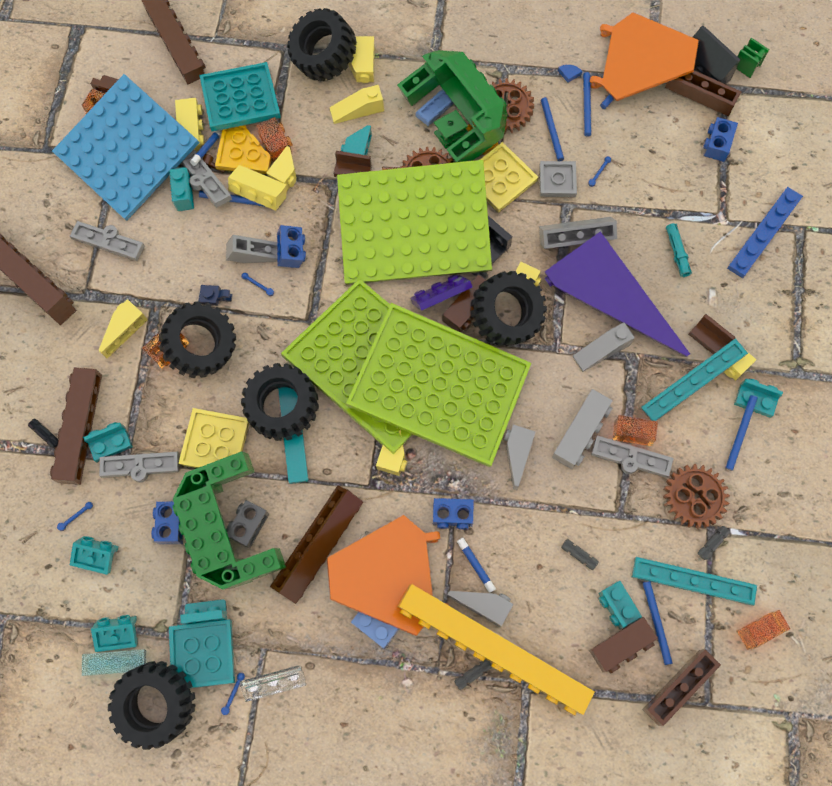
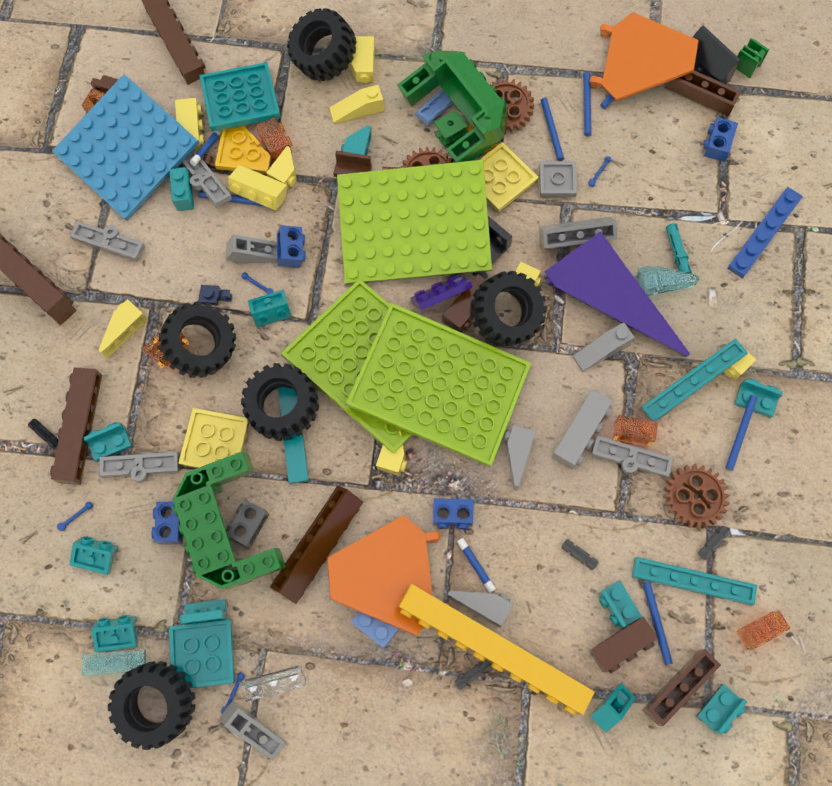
blue tile [558,65,582,83] -> none
reddish brown panel [688,314,736,354] -> none
none -> light grey slope [220,700,286,760]
none -> teal bracket [248,289,292,327]
none -> teal slope [590,683,636,733]
none -> clear light blue slope [635,266,699,296]
none -> teal bracket [696,684,747,735]

